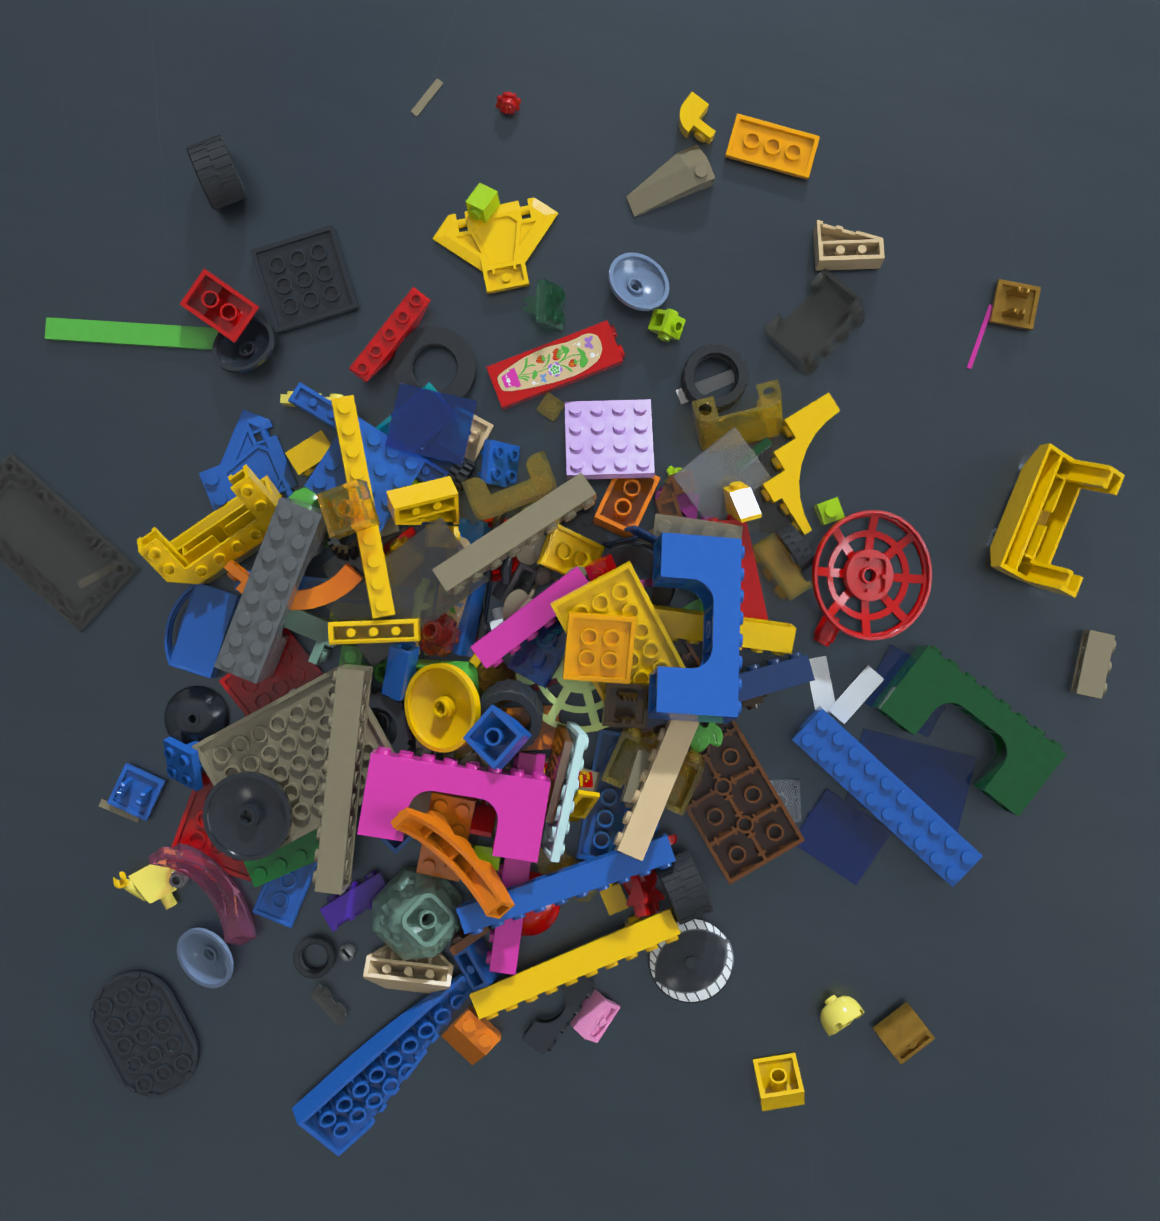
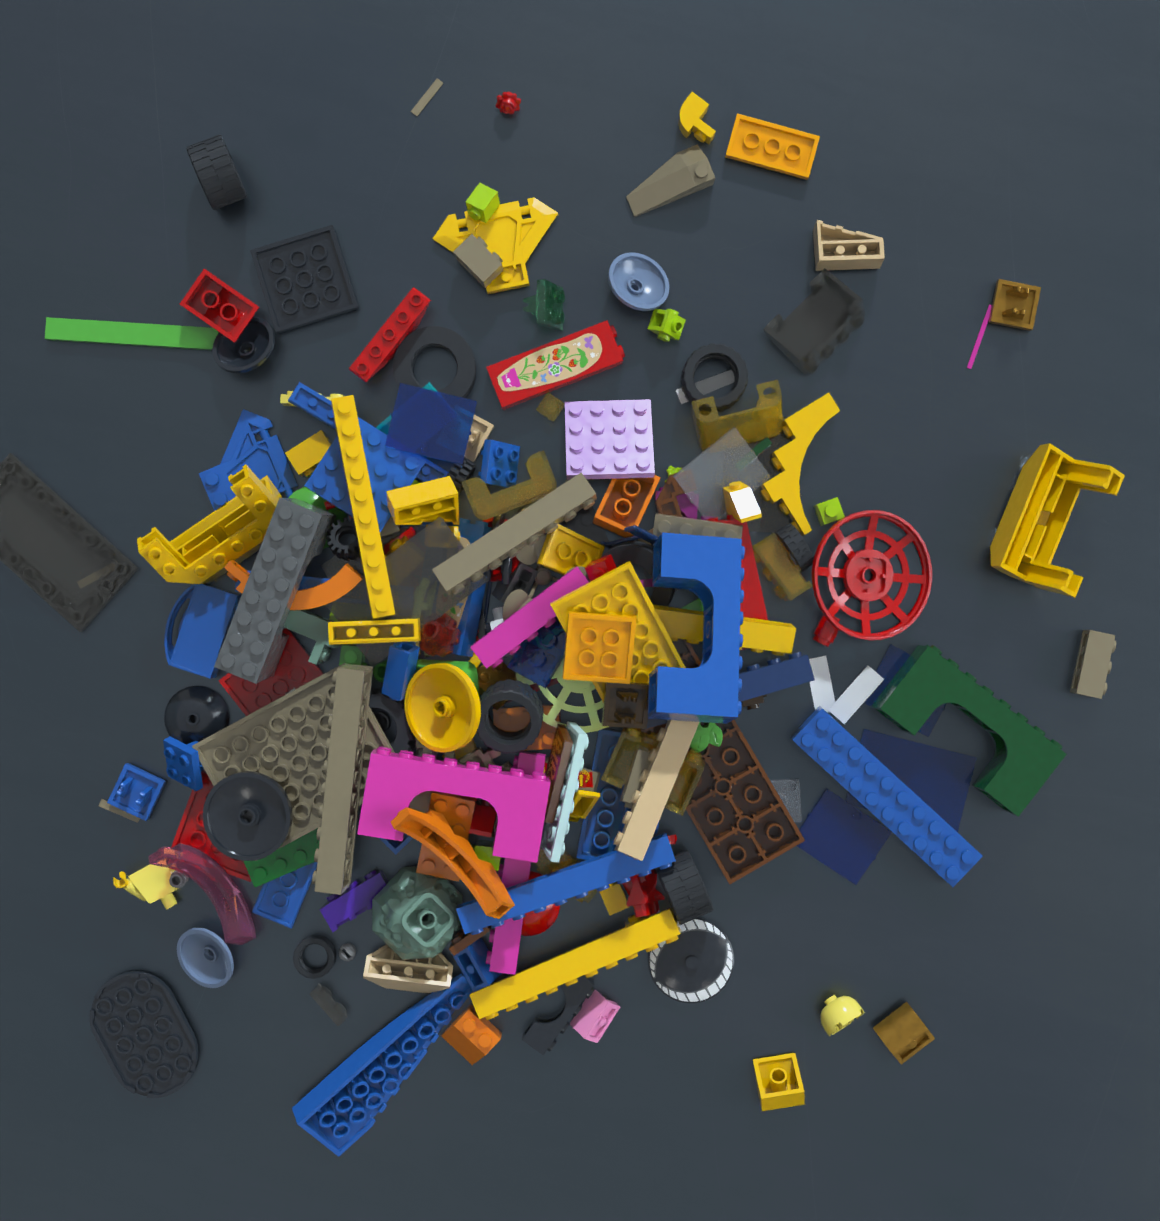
clear yellow brick [316,479,380,539] -> none
blue slope [463,705,532,769] -> none
none -> dark tan brick [453,234,503,288]

